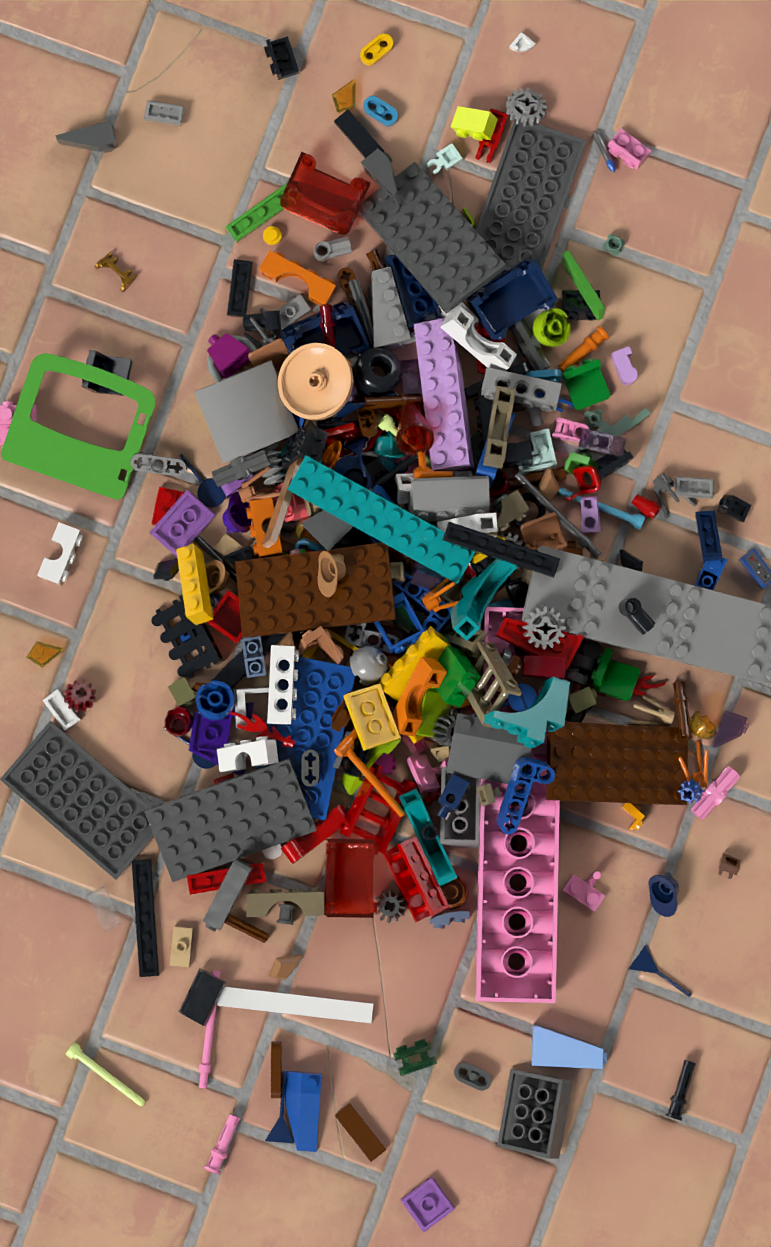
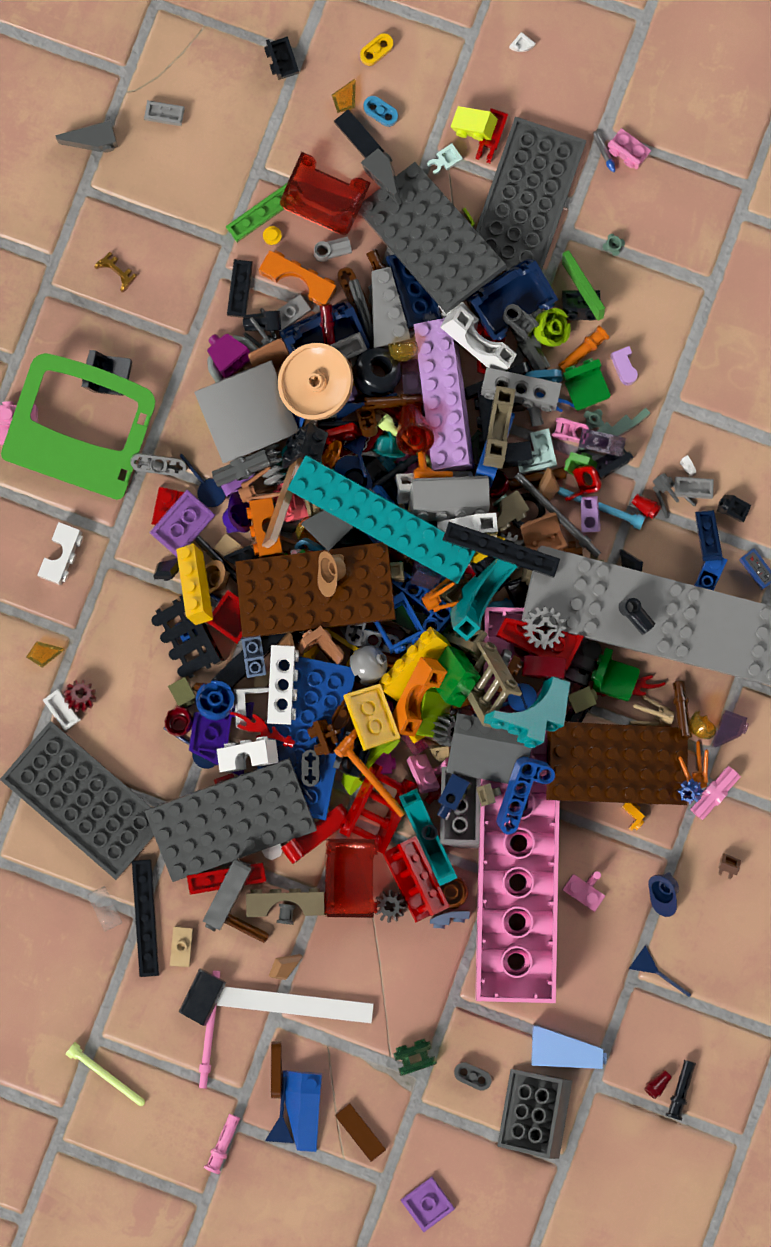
light grey gear [505,87,547,127] -> none
none -> reddish brown hips [307,719,341,755]
none -> light grey plate [330,332,367,359]
none -> clear yellow hair [388,342,418,361]
none -> dark grey piece [503,304,539,340]
none -> dark red cone [644,1070,672,1099]
none -> white tile [680,455,696,477]

